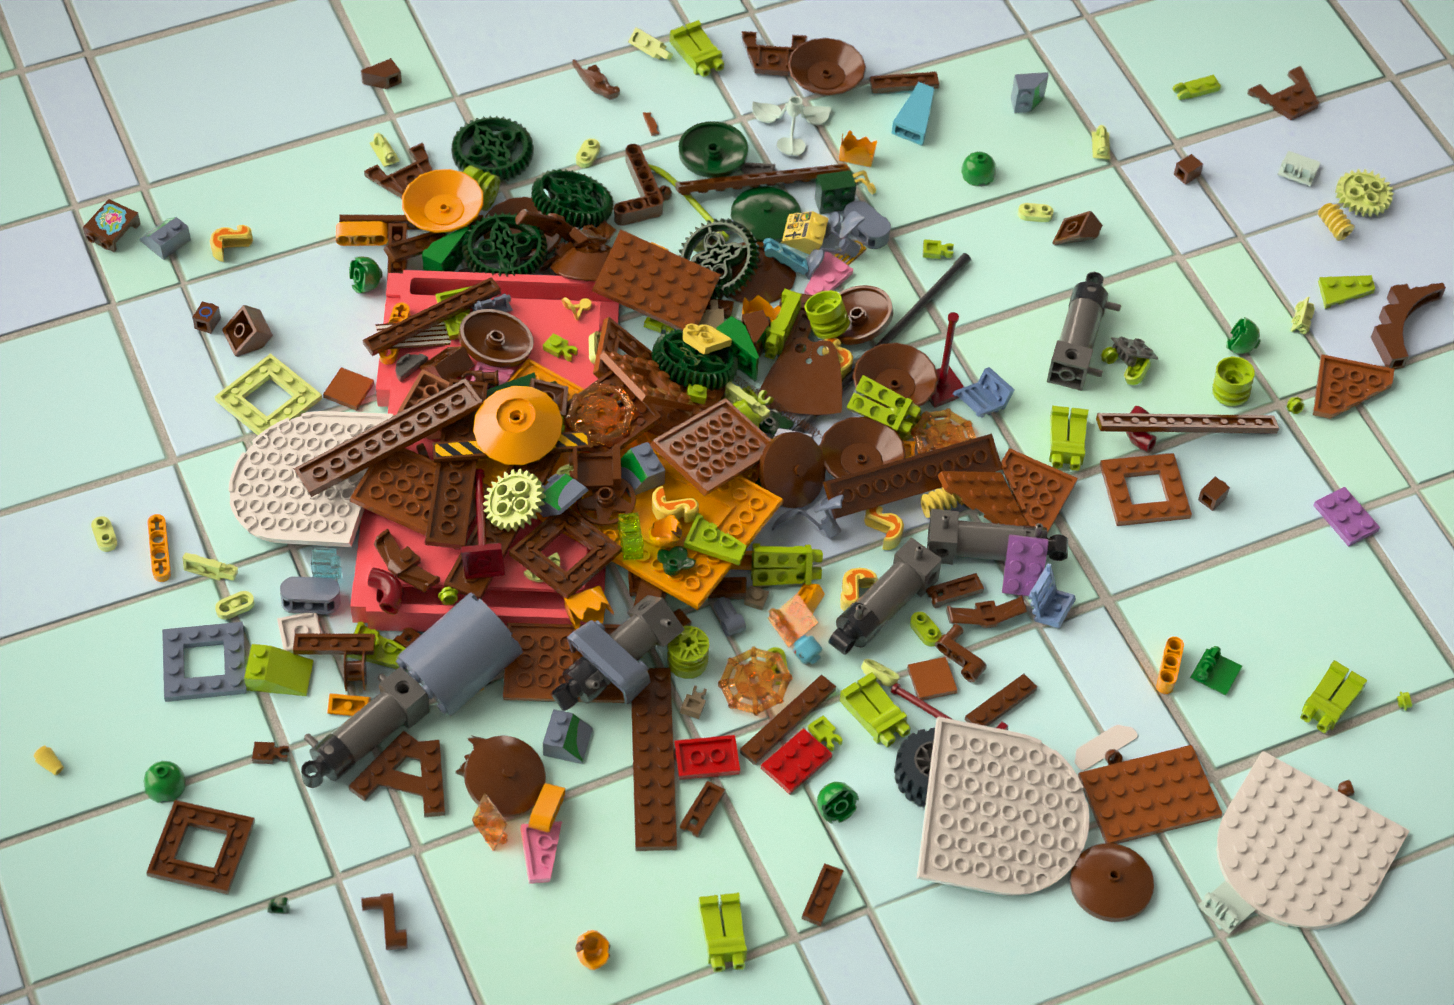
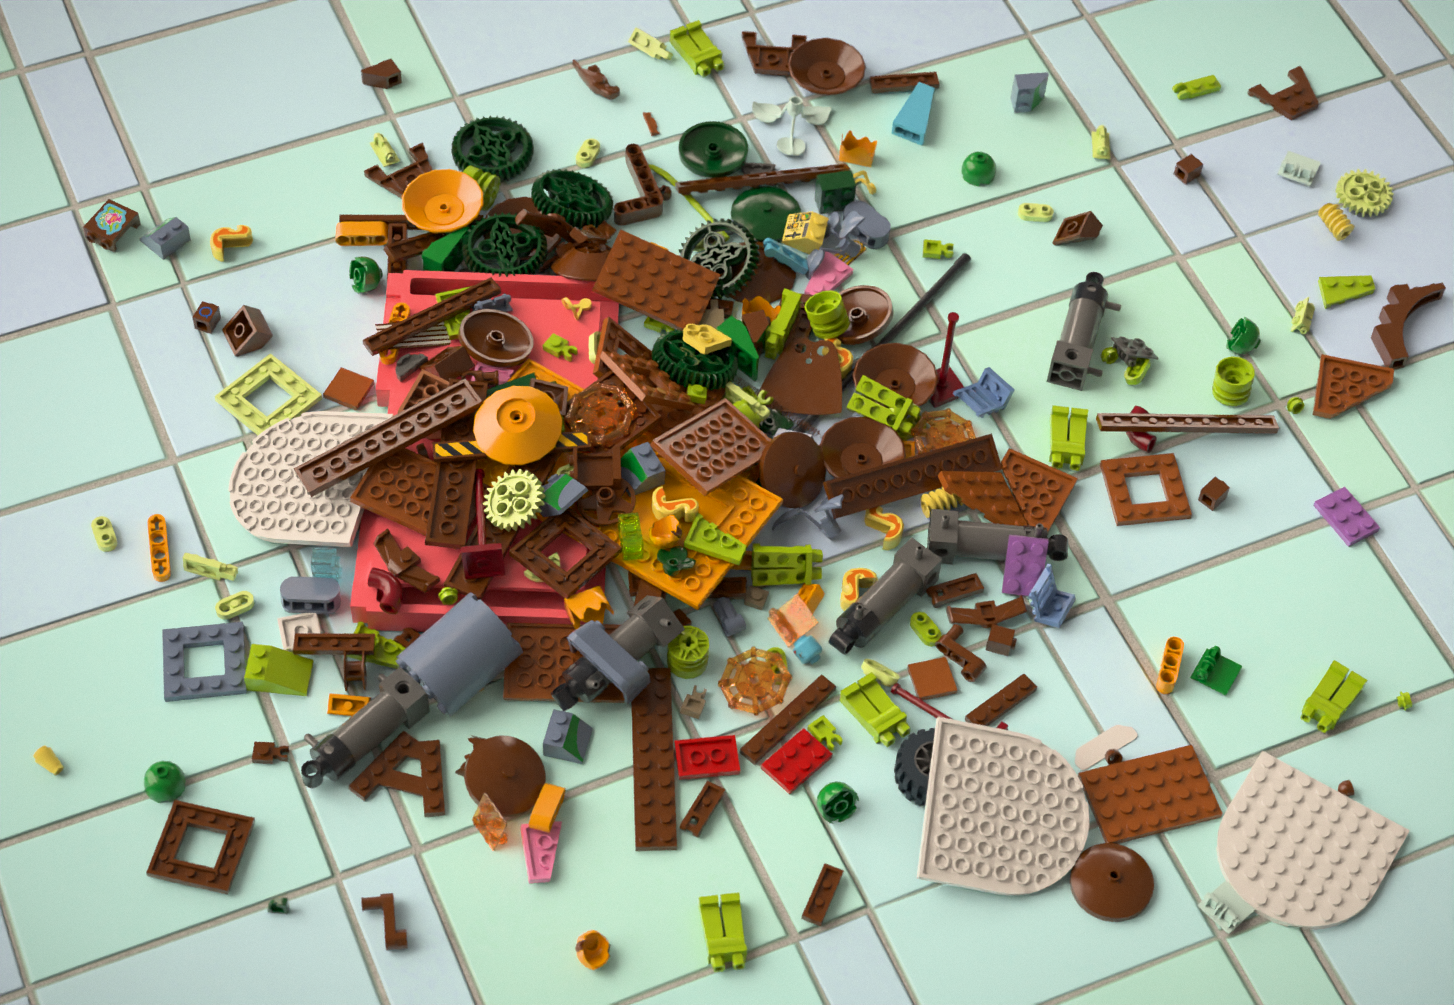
none -> reddish brown brick [985,624,1017,656]

